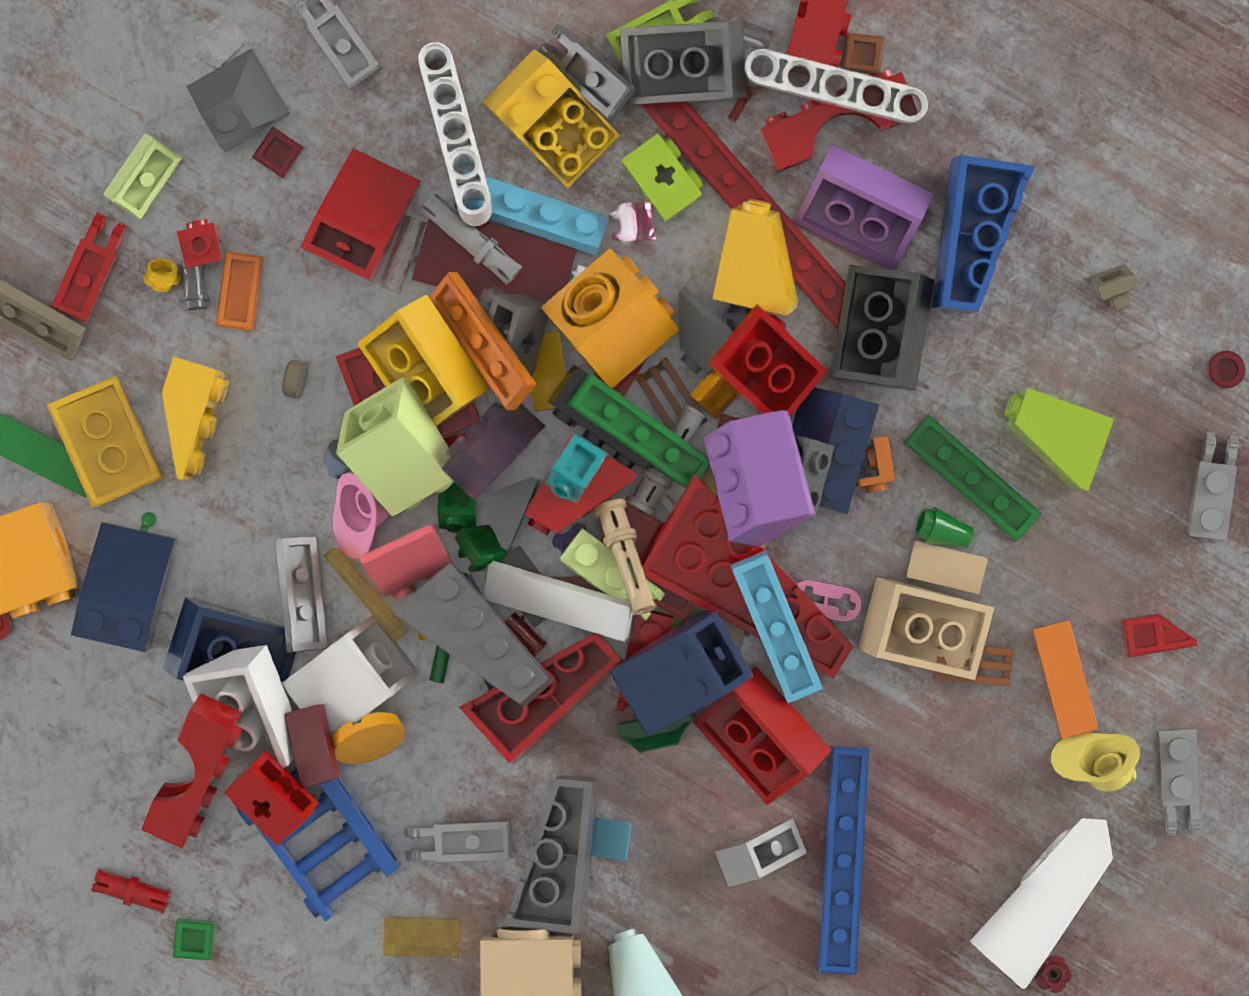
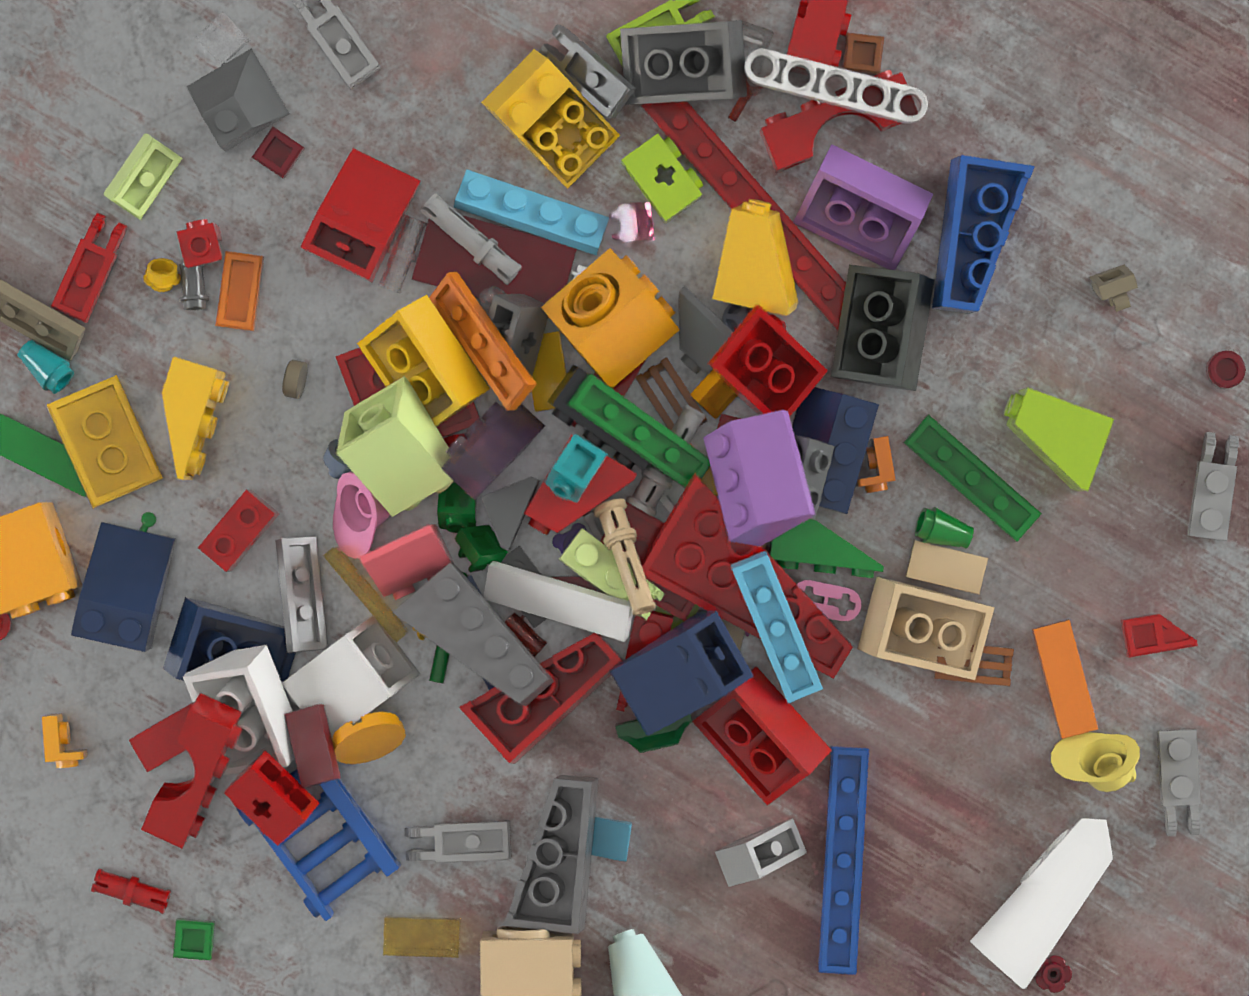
white beam [418,42,492,226] -> none
none -> teal cone [17,340,74,394]
none -> light orange bracket [42,713,88,768]
none -> red slope [129,703,193,772]
none -> red brick [197,490,280,572]
none -> green slope [769,519,884,578]

